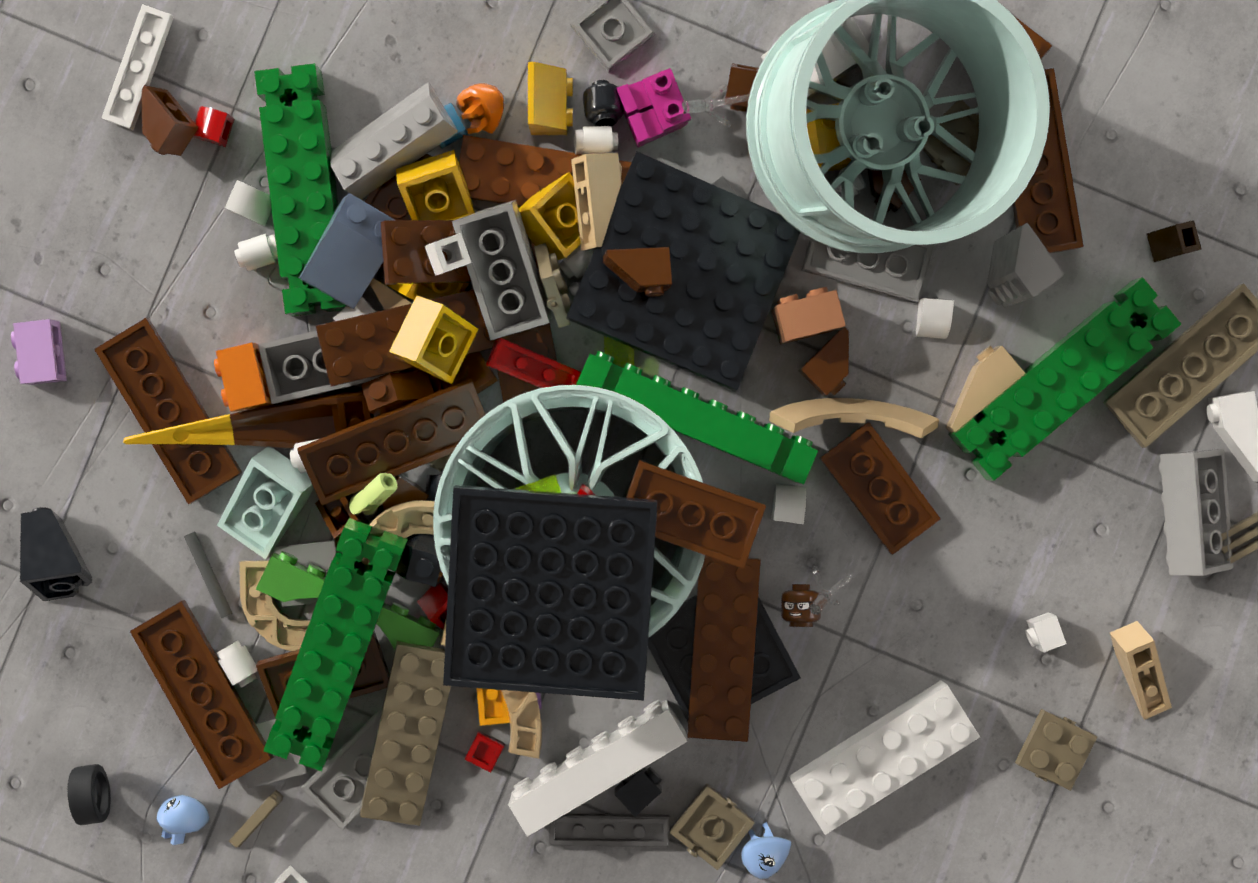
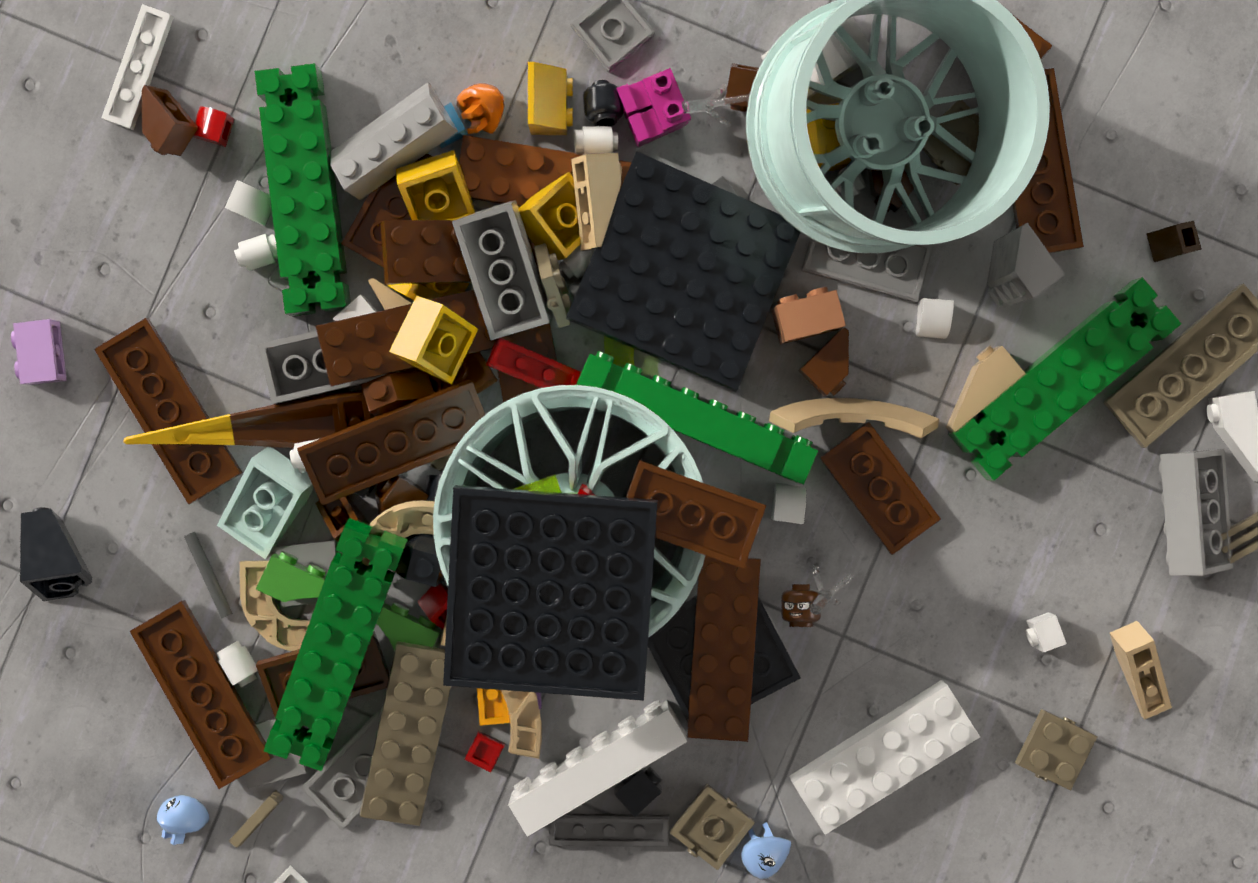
black tyre [67,764,111,826] -> none
orange brick [214,342,273,412] -> none
sand blue slope [299,193,394,309] -> none
yellowish green bar [349,473,398,515] -> none
white plate [425,233,472,276] -> none
reddish brown slope [603,247,672,296] -> none

